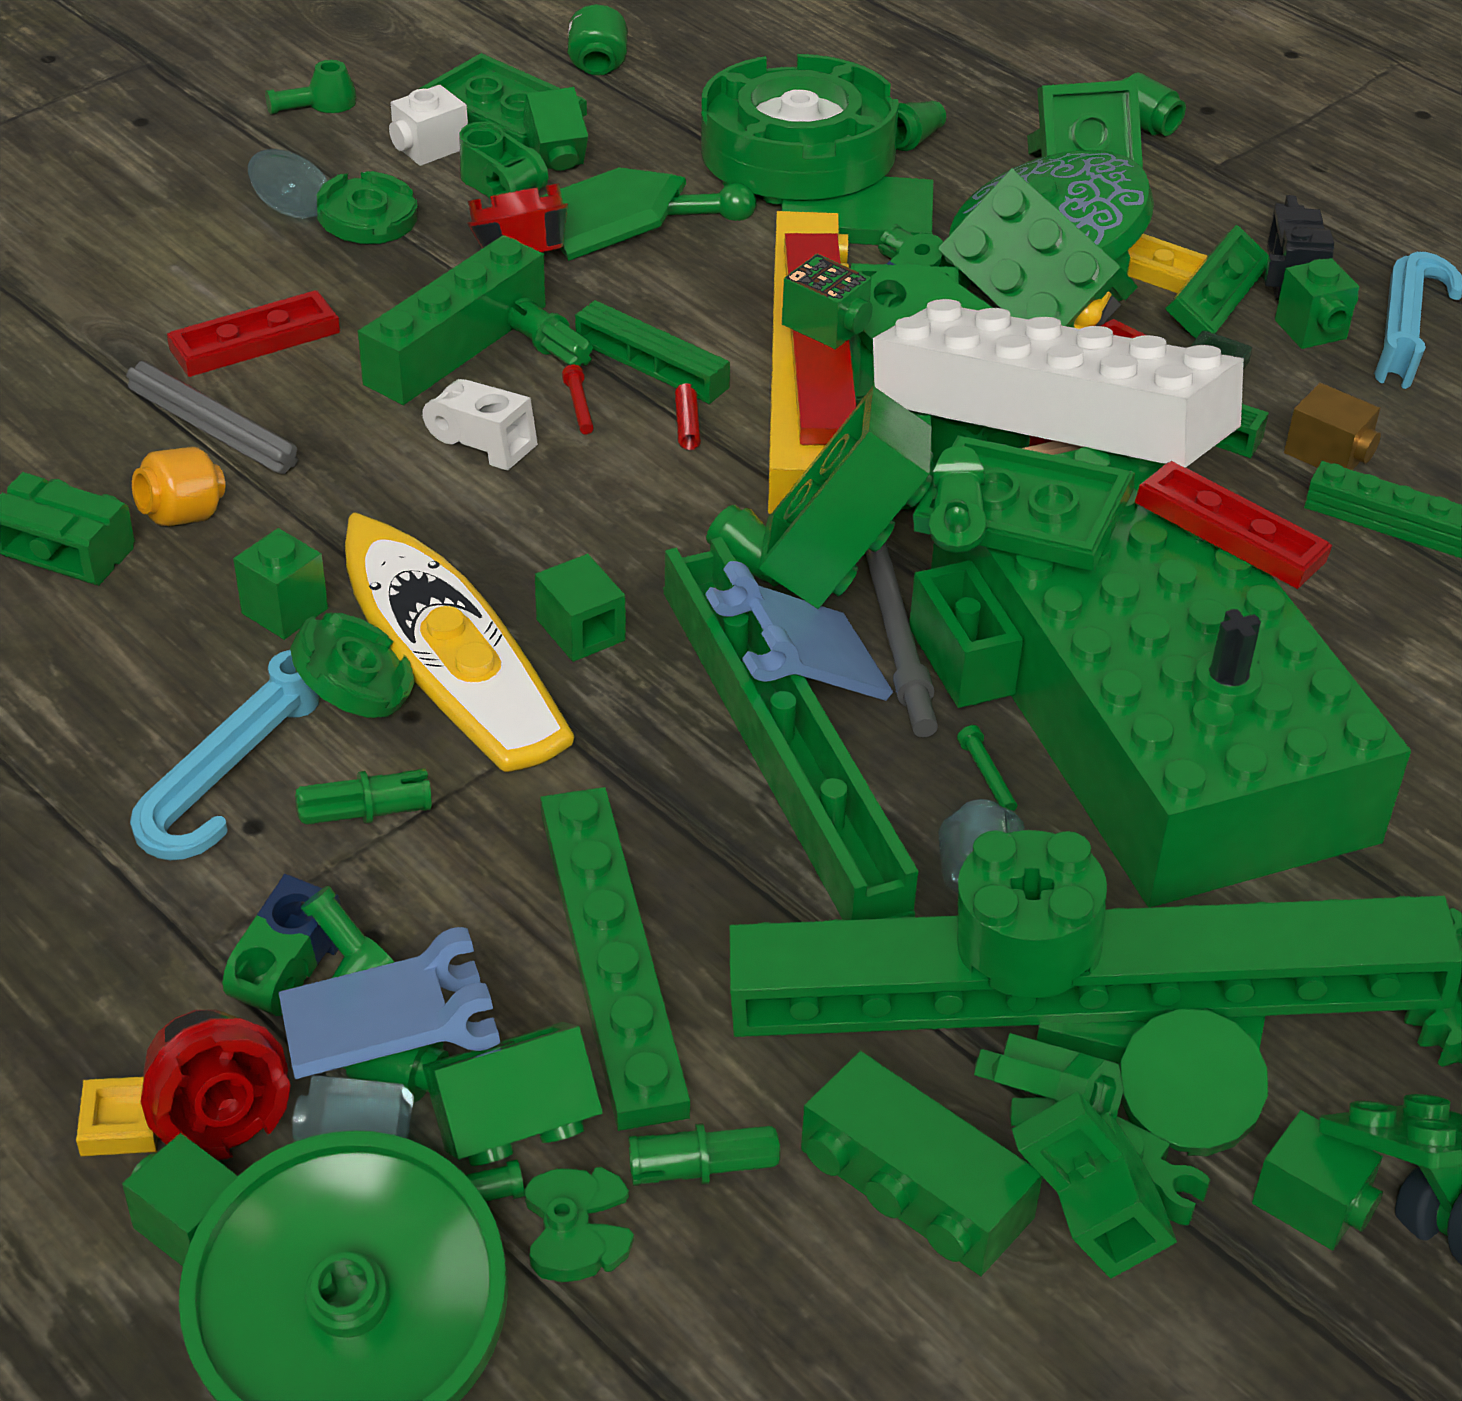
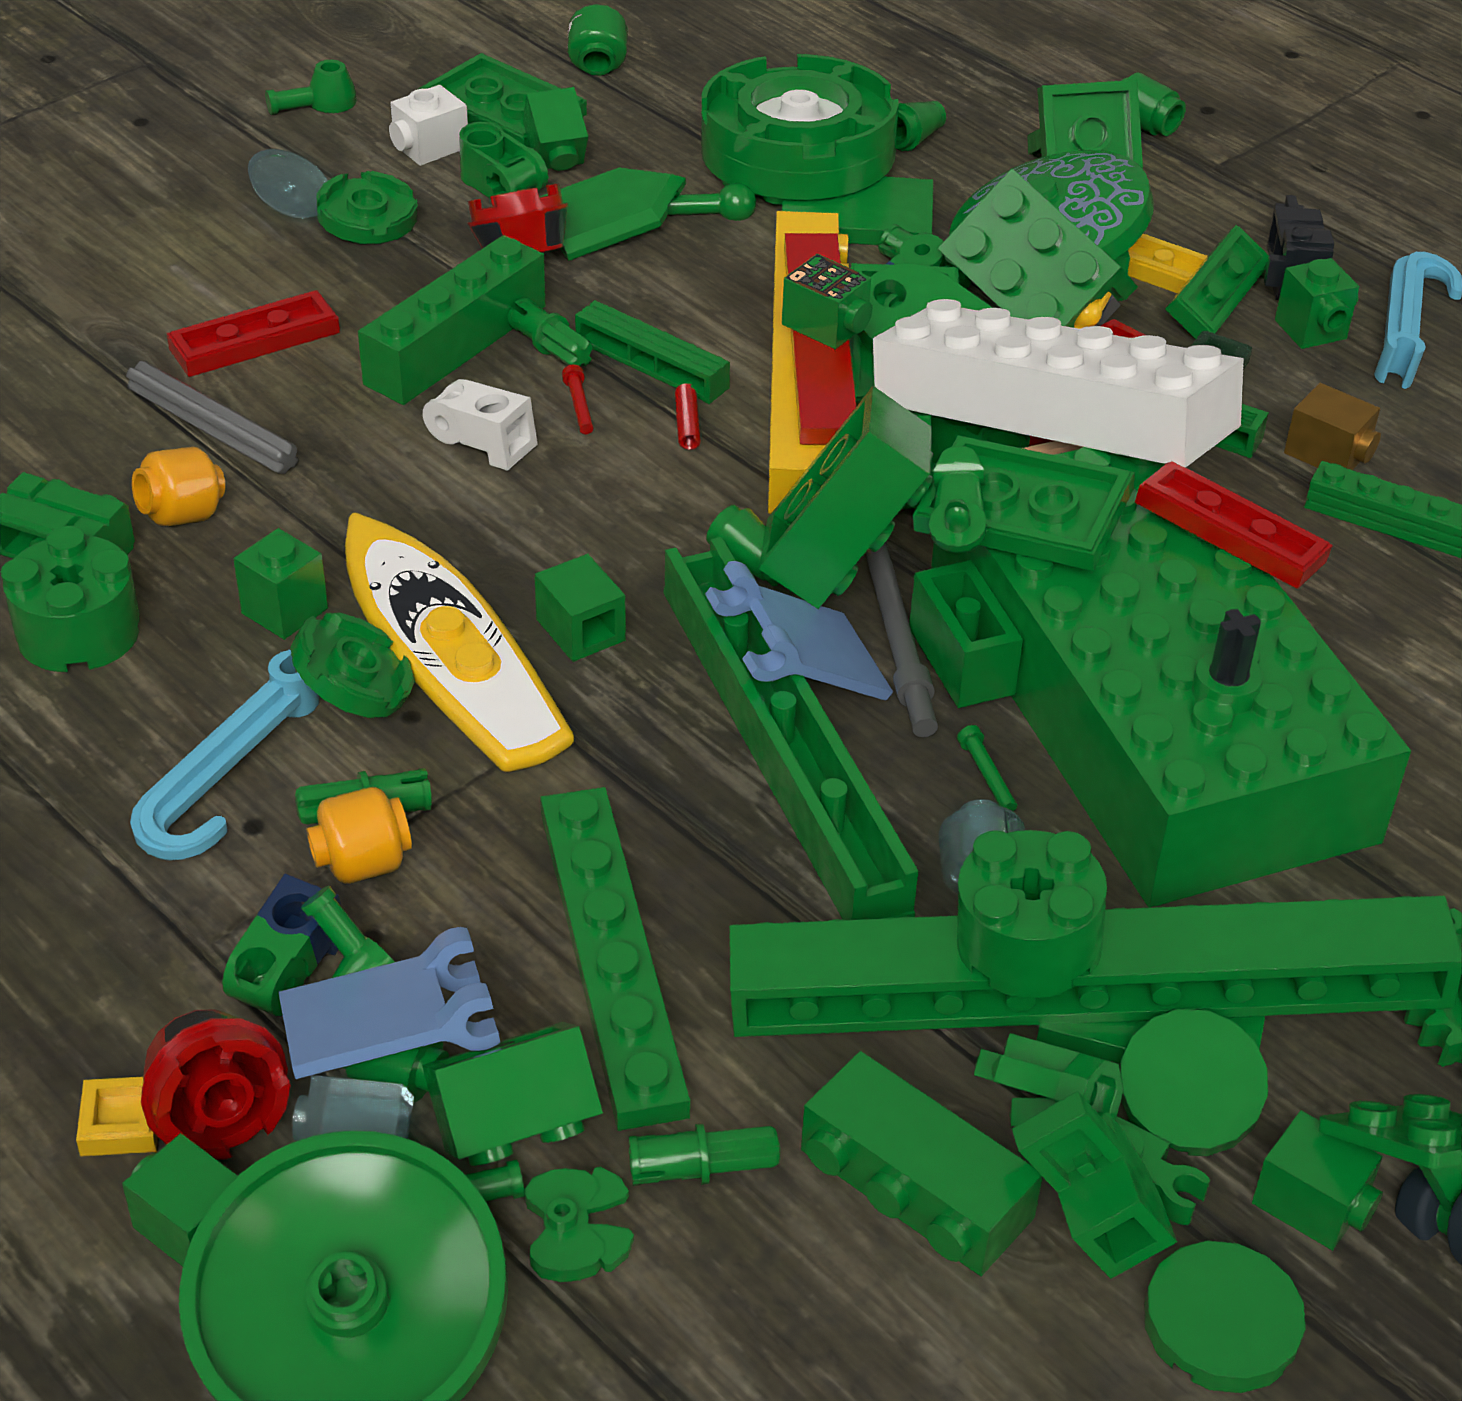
none -> green brick [0,526,140,672]
none -> light orange head [306,787,412,884]
none -> green tile [1144,1241,1306,1393]

